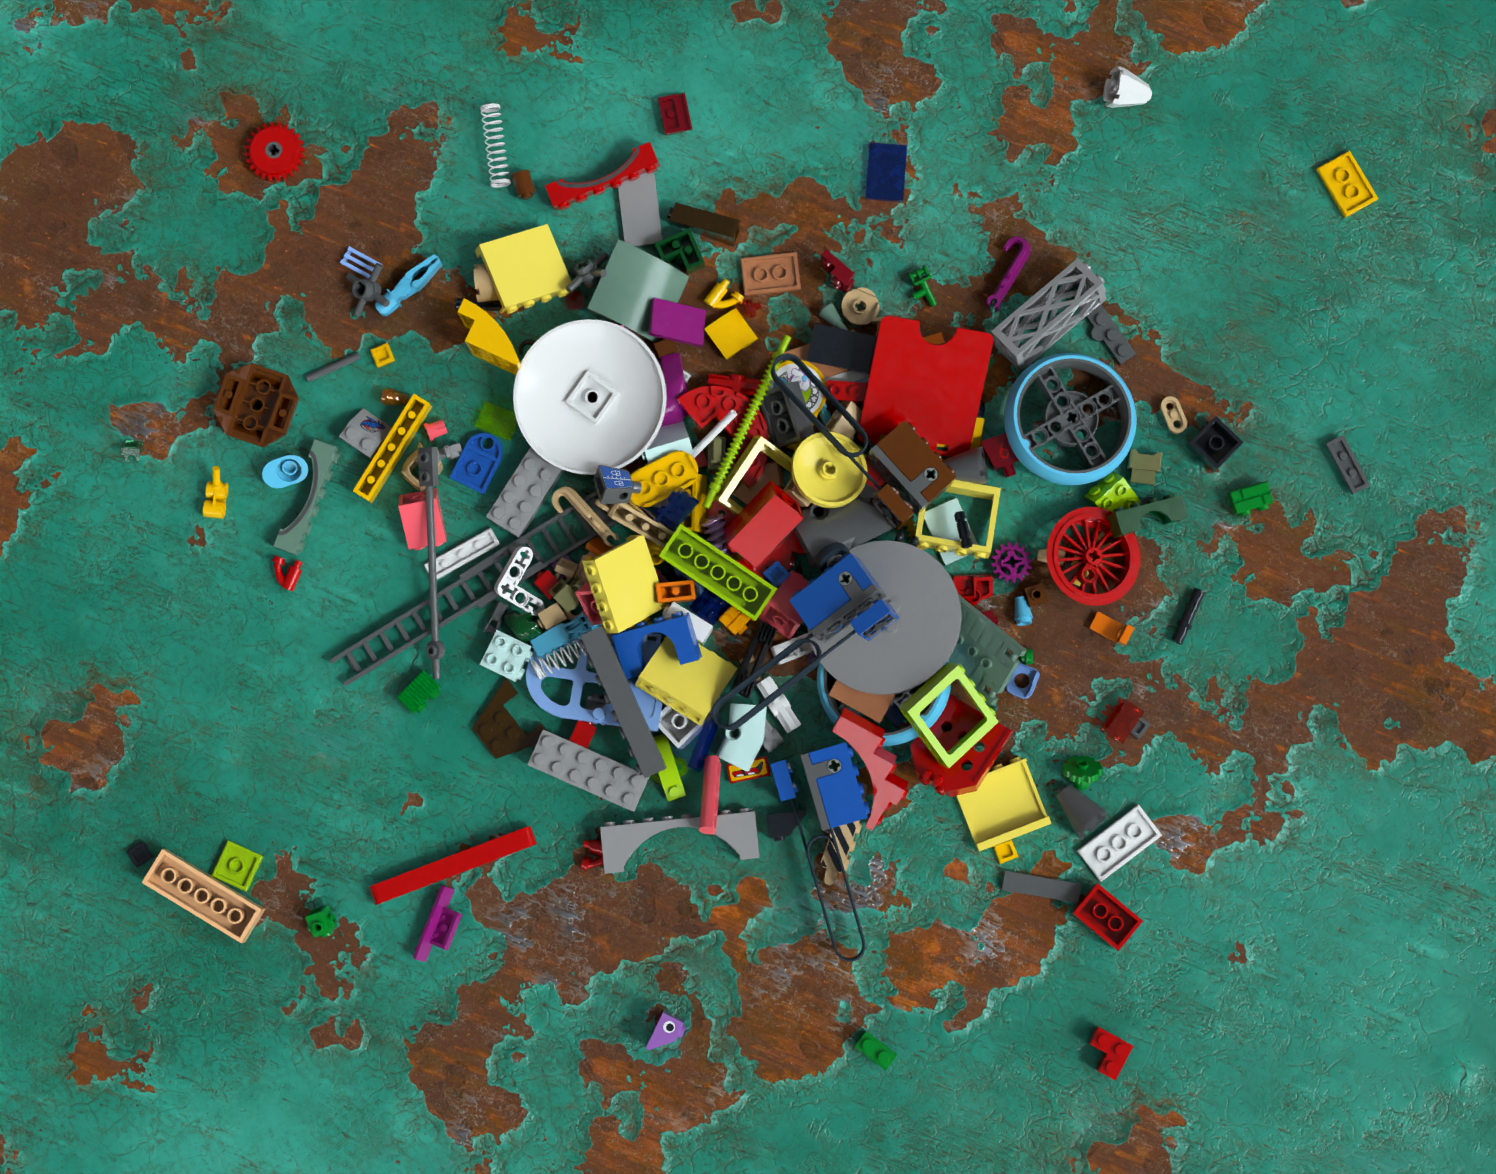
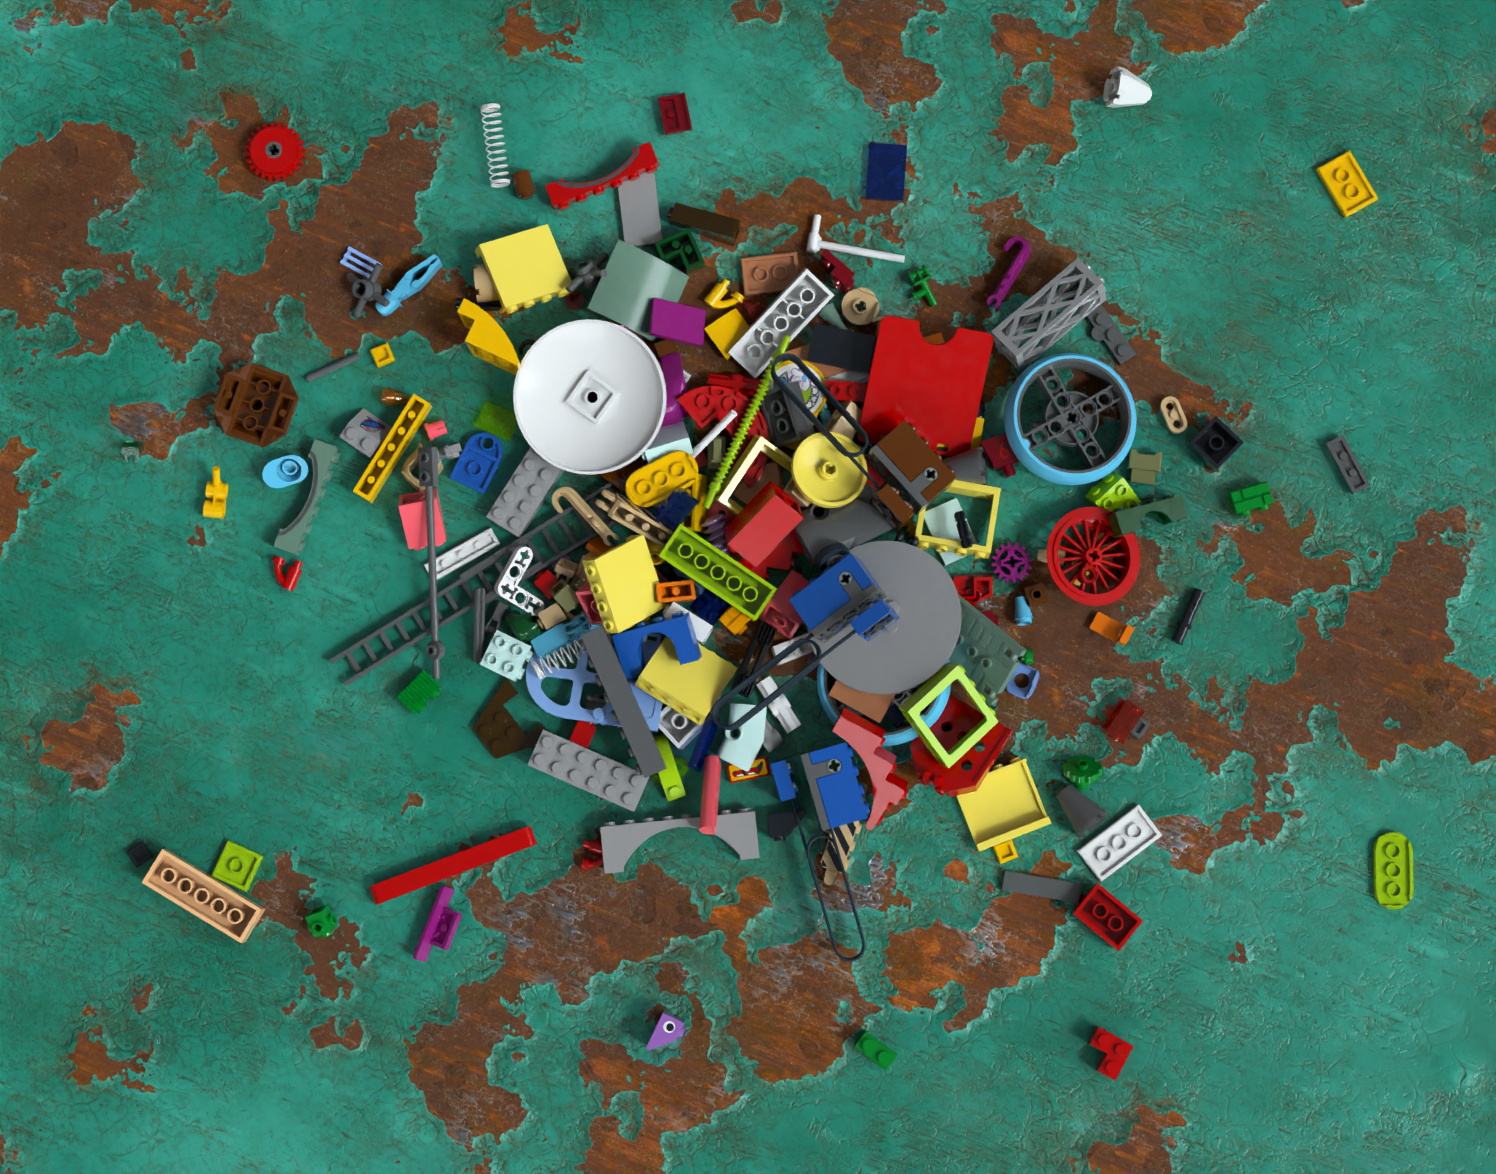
dark grey torso [593,465,642,504] -> none
blue tile [763,561,790,588] -> none
none -> dark grey axle [473,587,485,662]
none -> white slope [728,268,834,378]
none -> white bar [806,214,905,263]
none -> lime tile [1373,832,1414,910]

